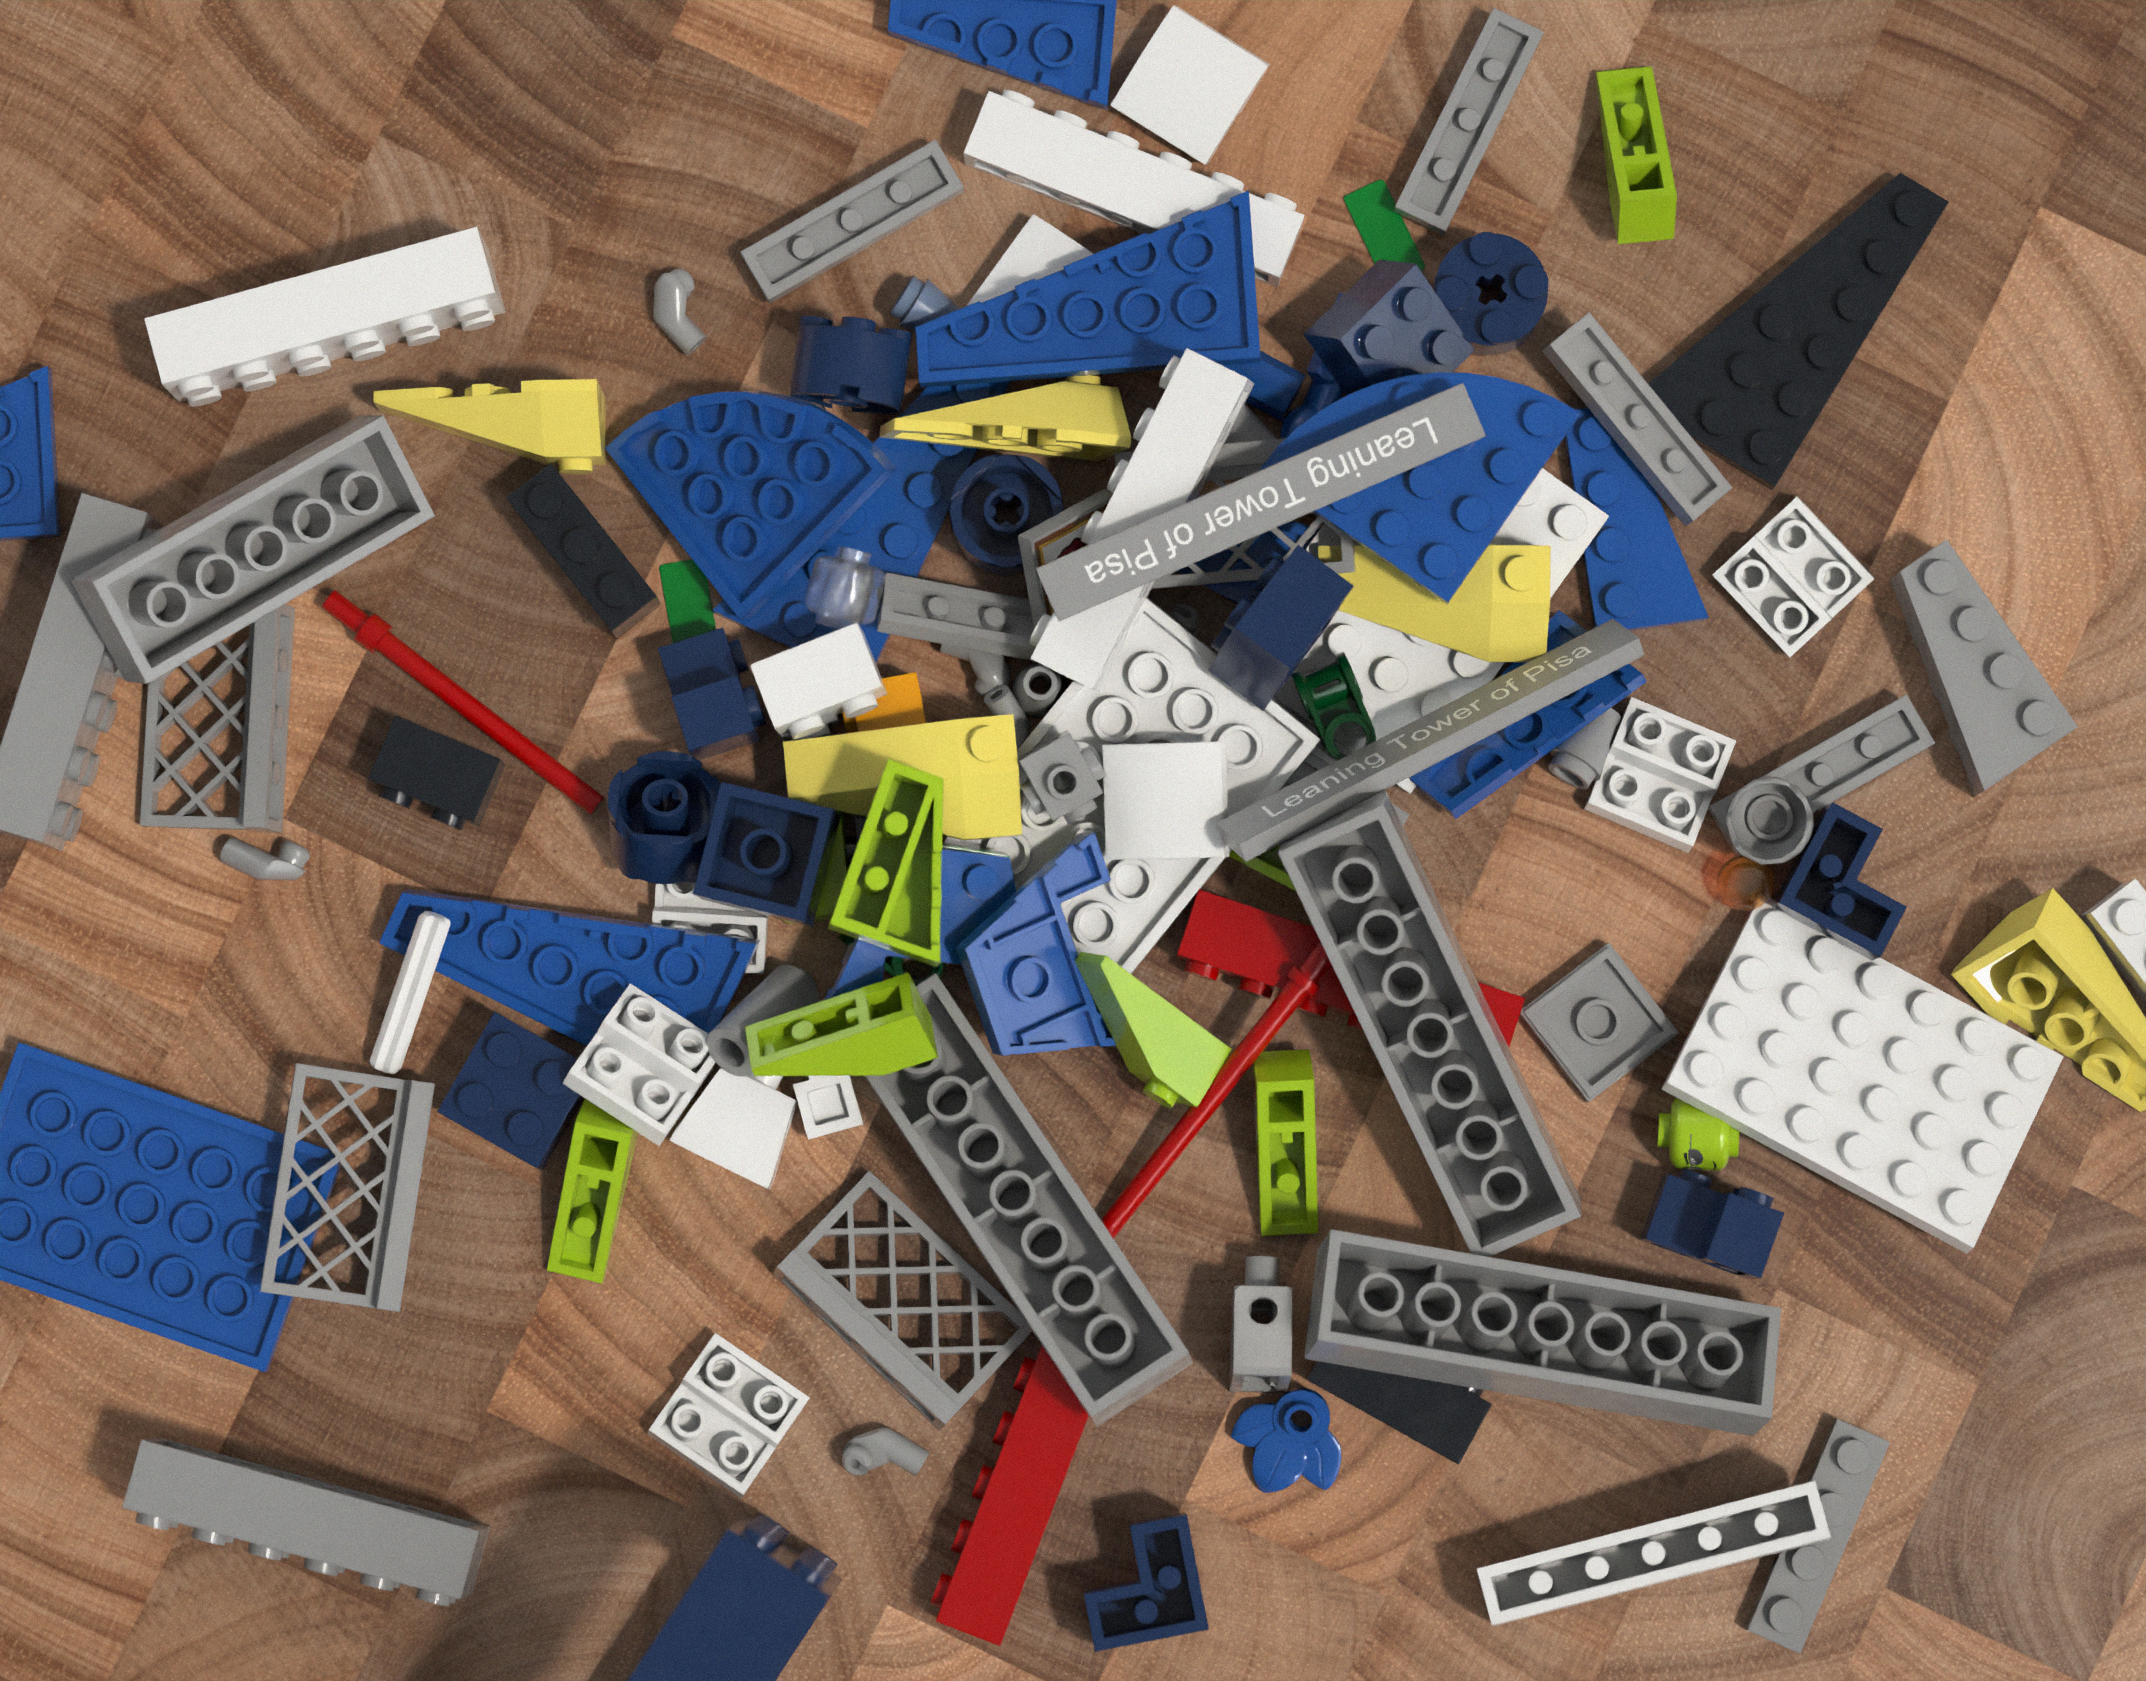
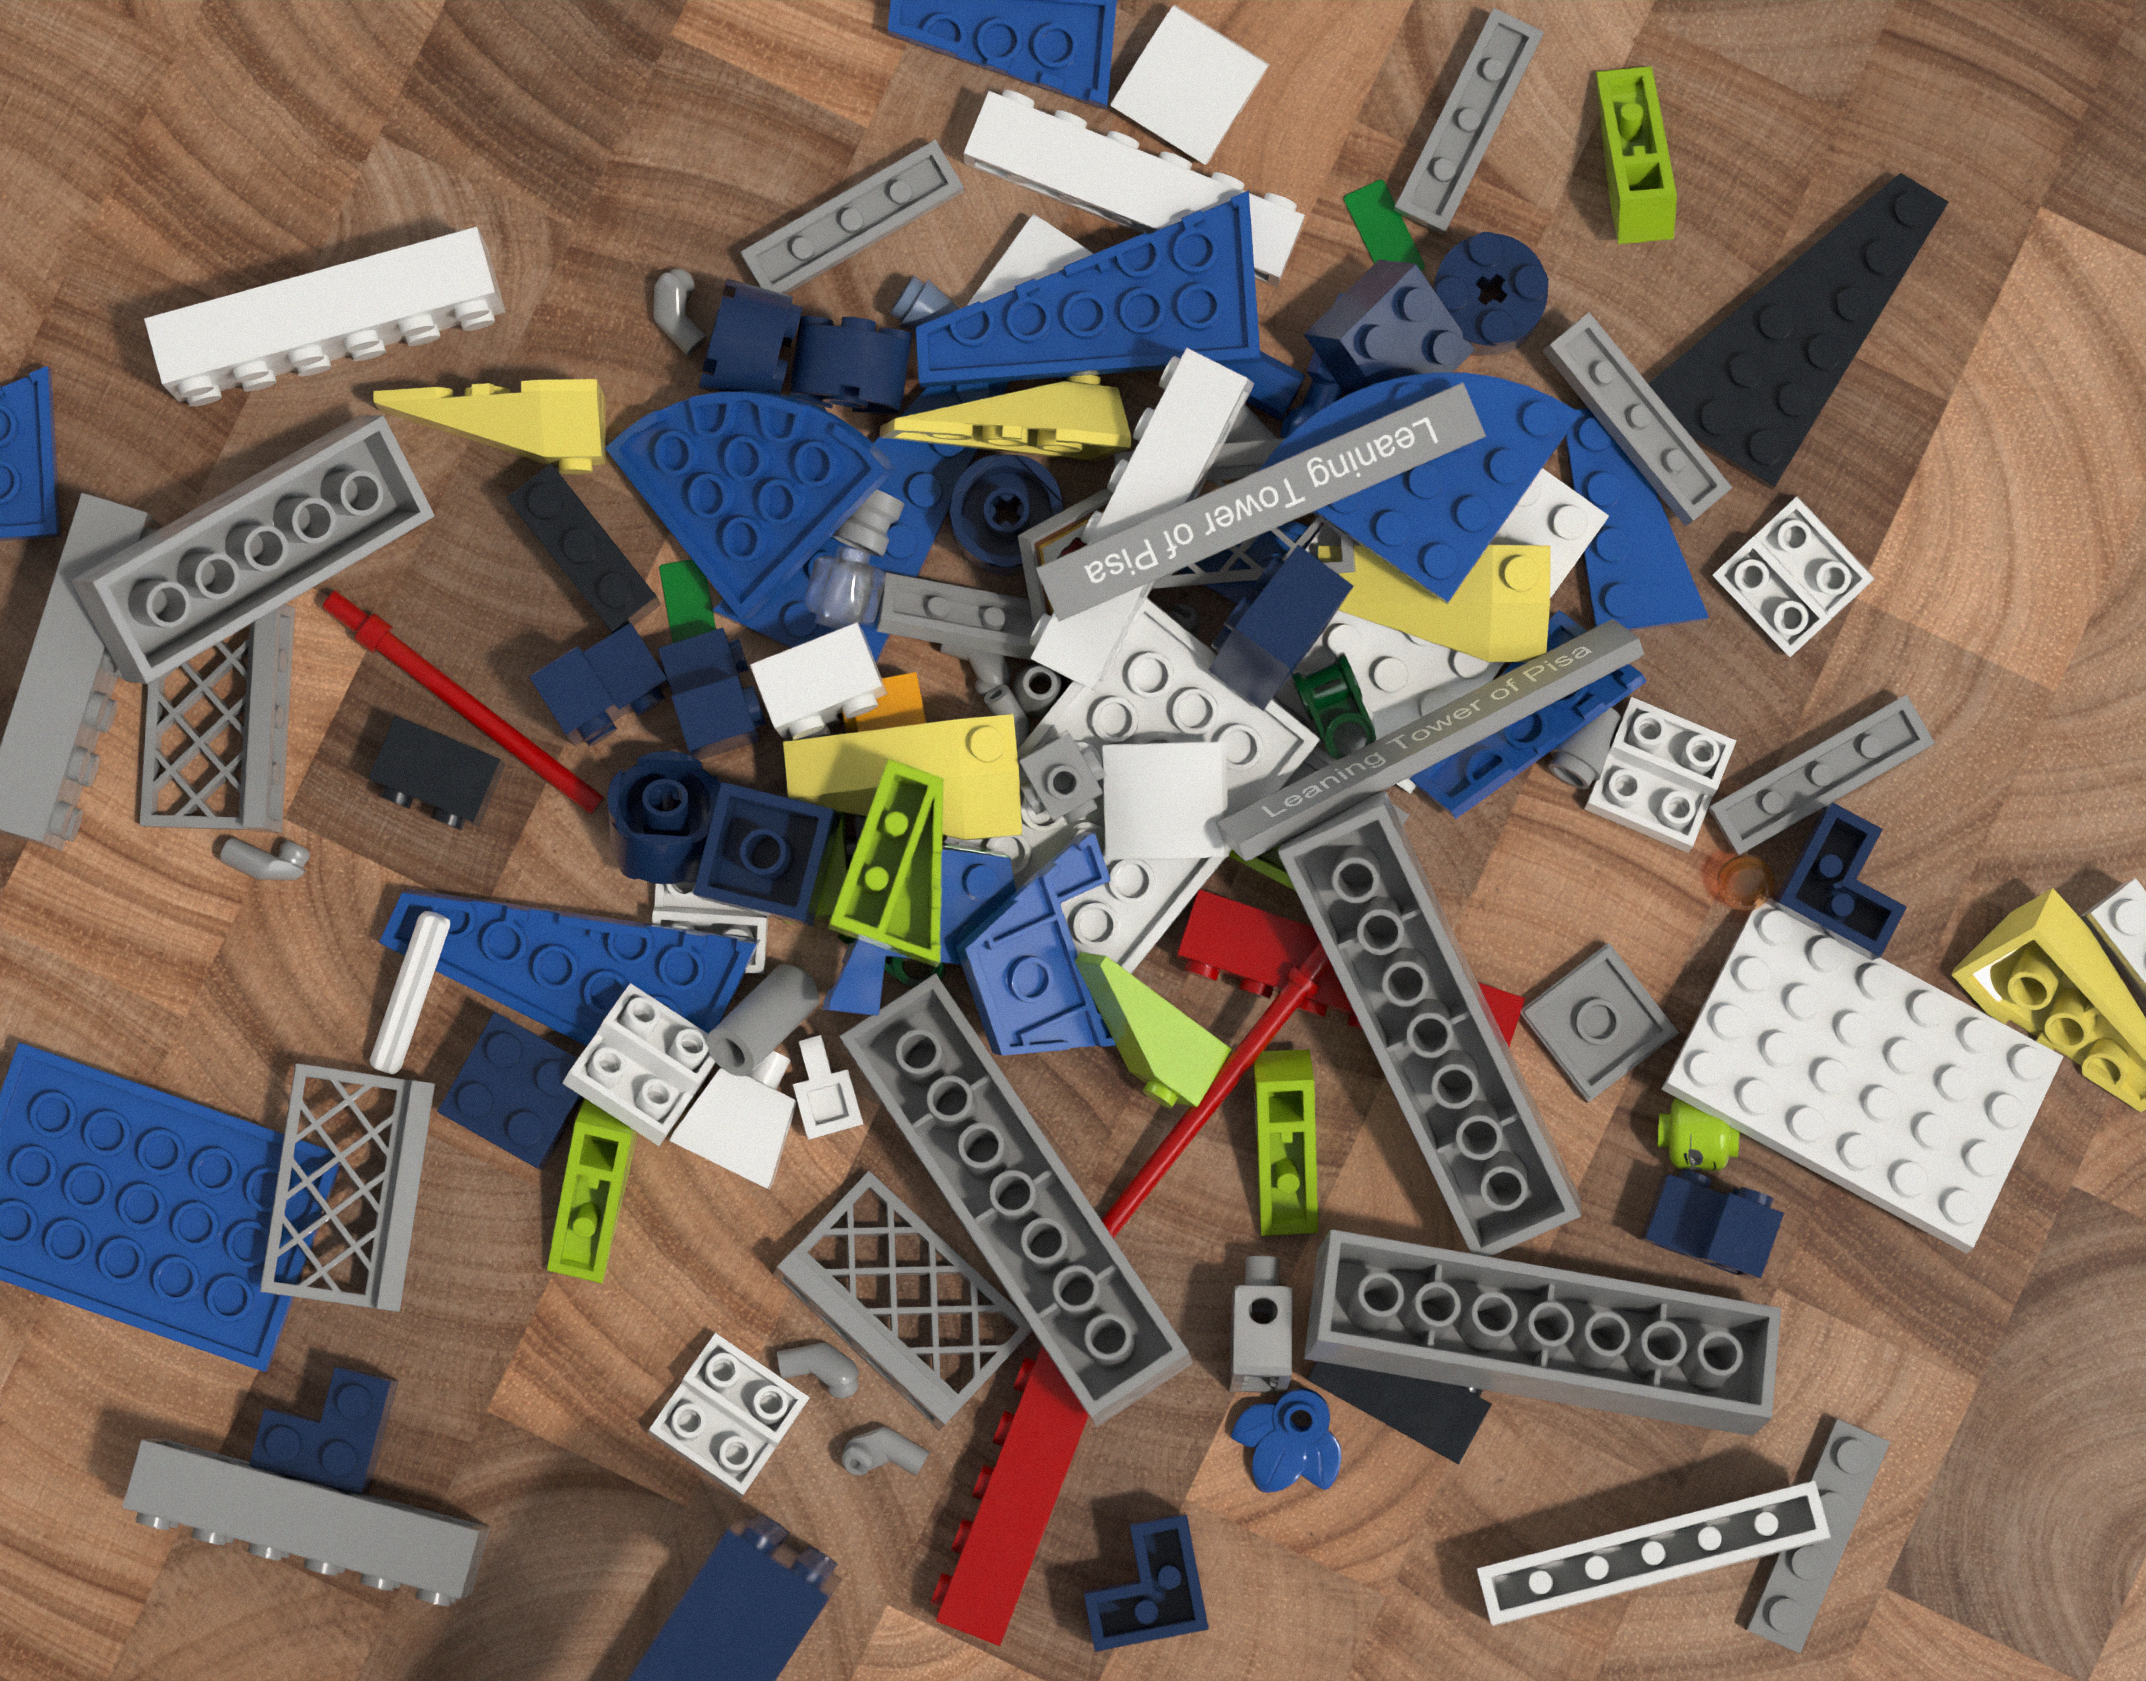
lime slope [745,973,938,1076] -> none
light grey hair [1726,777,1814,865] -> none
light grey wedge [1890,539,2078,797] -> none
none -> dark blue brick [249,1366,399,1494]
none -> dark blue brick [529,622,670,747]
none -> dark blue brick [698,279,803,394]
none -> light grey arm [777,1343,859,1399]
none -> light grey wheel [831,490,905,558]

